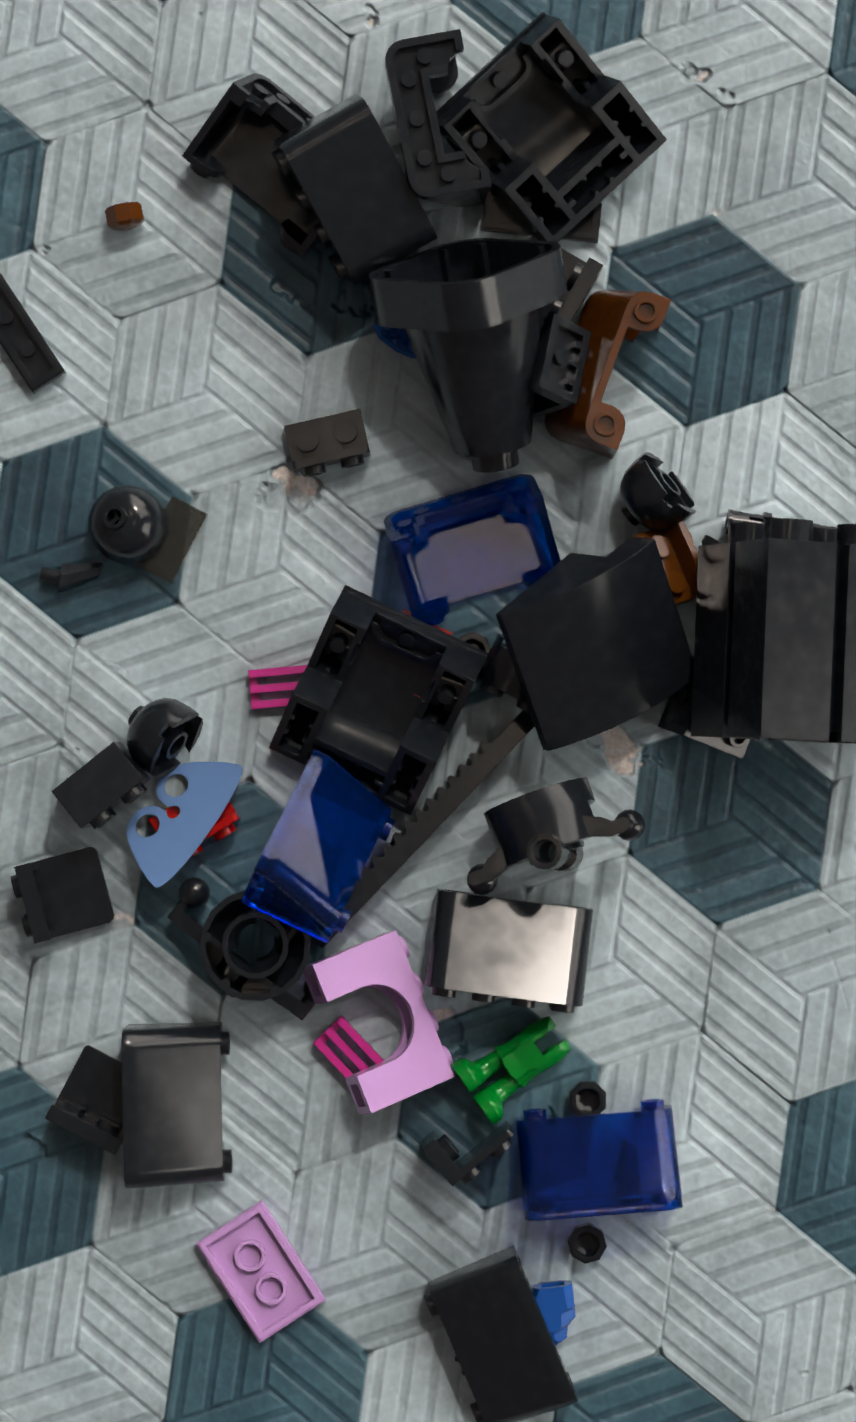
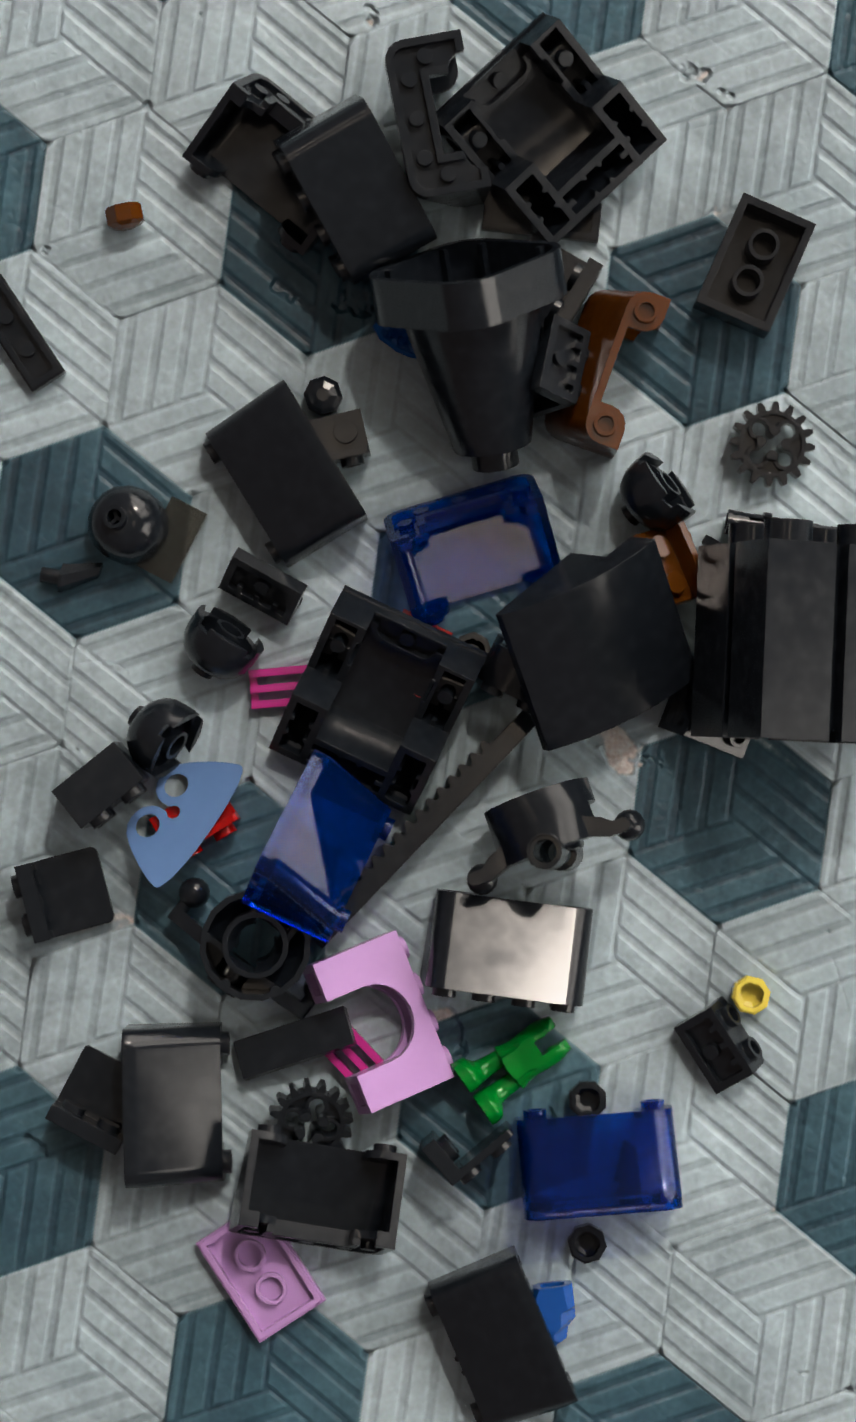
none -> black cylinder [183,605,264,679]
none -> black windscreen [203,380,368,568]
none -> black bracket [218,547,308,625]
none -> black windscreen [229,1124,408,1255]
none -> black tile [233,1006,357,1081]
none -> black gear [267,1078,354,1149]
none -> black tile [304,376,343,416]
none -> black bracket [674,996,764,1094]
none -> black brick [692,193,816,339]
none -> black gear [728,401,815,488]
none -> light yellow tile [730,975,771,1015]

